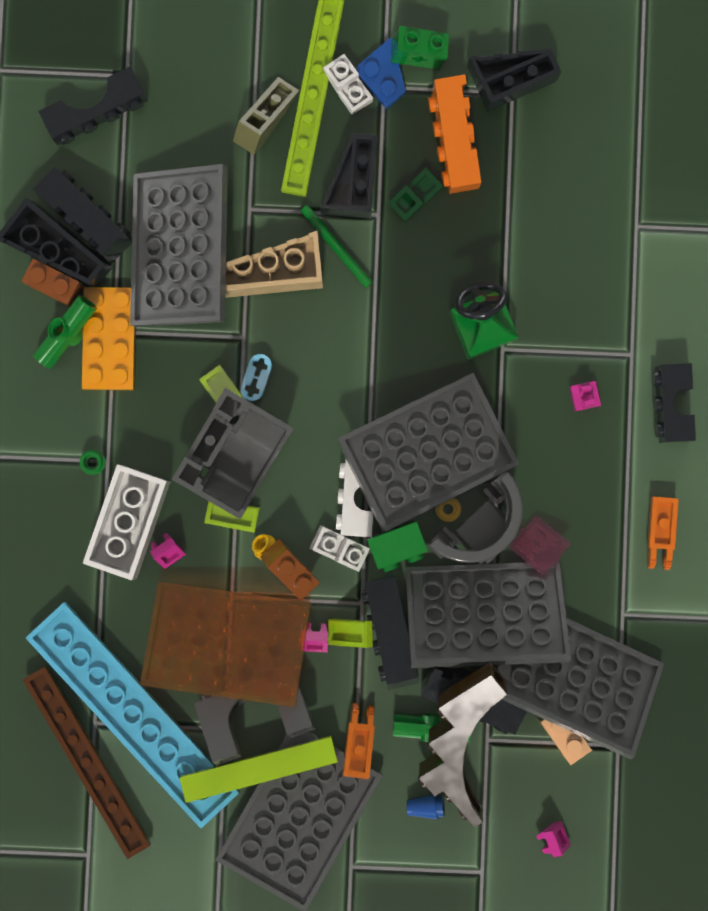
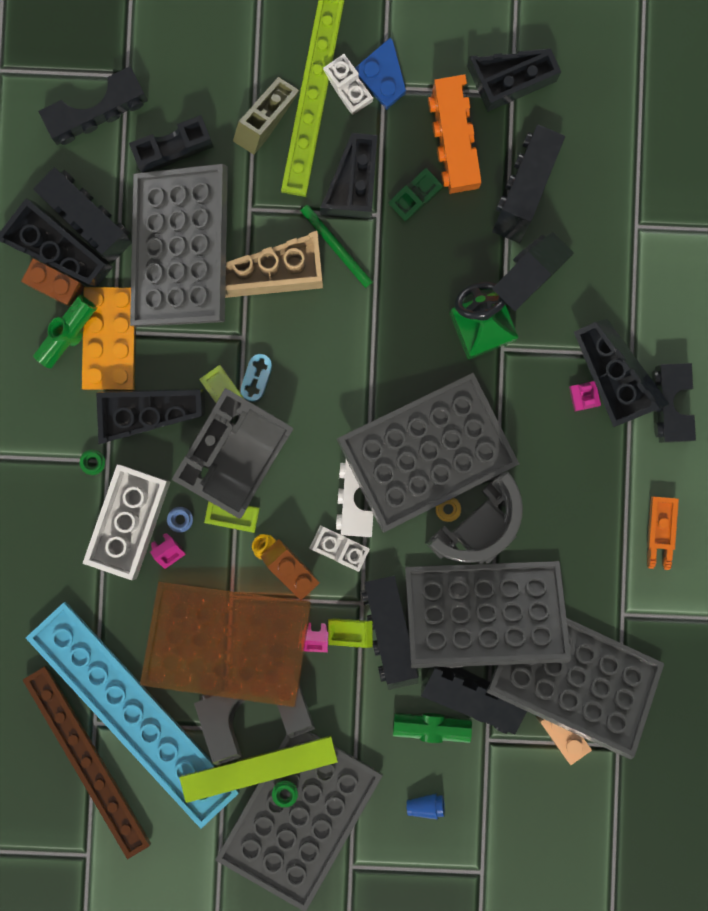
orange hinge [342,703,375,779] -> none
green brick [367,521,428,572] -> none
green brick [390,26,449,70] -> none
arch [418,662,507,828] -> none
clear pink piece [509,515,571,576] -> none
dark pink tile [537,821,571,858] -> none
none -> black wedge [96,389,205,445]
none -> black arch [129,115,214,173]
none -> medium blue plate [167,507,193,532]
none -> green plate [272,780,298,808]
none -> black wedge [492,124,565,243]
none -> black wedge [493,232,574,311]
none -> black wedge [574,319,669,427]

